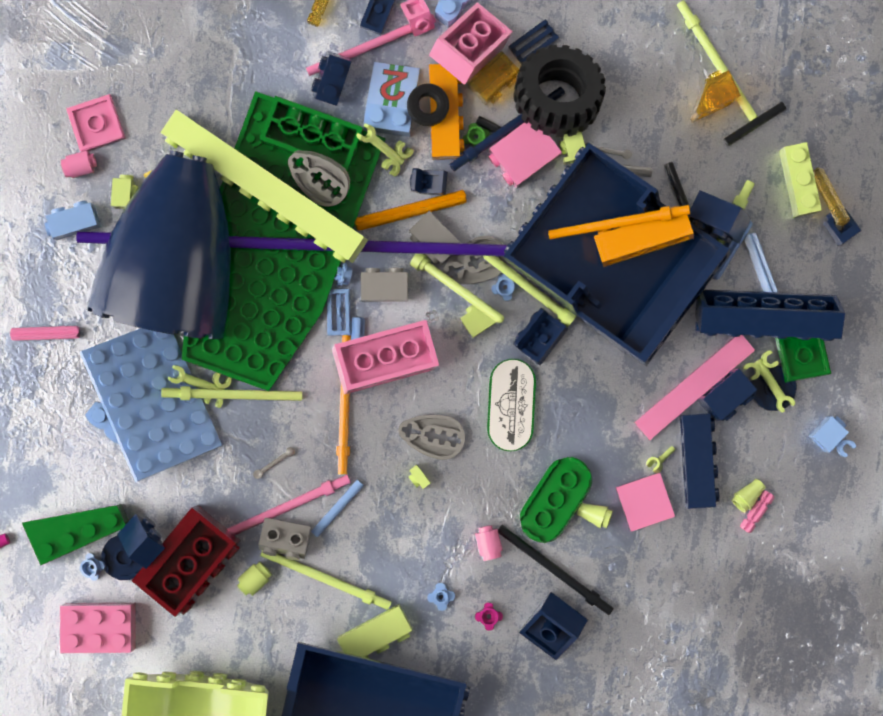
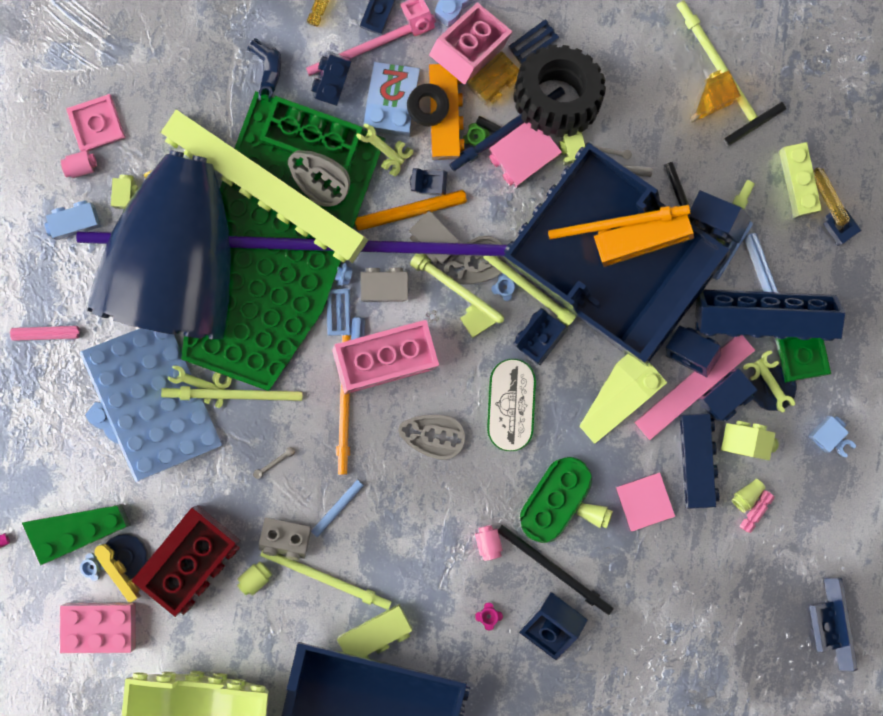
dark blue brick [117,514,165,569] -> none
bright pink bar [227,475,351,535] -> none
yellowish green plate [409,464,431,489] -> none
light blue plate [427,583,455,611] -> none
yellowish green hand [646,446,675,473] -> none
none -> light yellow hinge [94,544,141,603]
none -> dark blue arm [247,38,281,102]
none -> yellowish green wedge [579,354,667,444]
none -> dark blue brick [666,325,721,377]
none -> yellowish green brick [721,421,779,461]
none -> bracket [810,577,858,671]

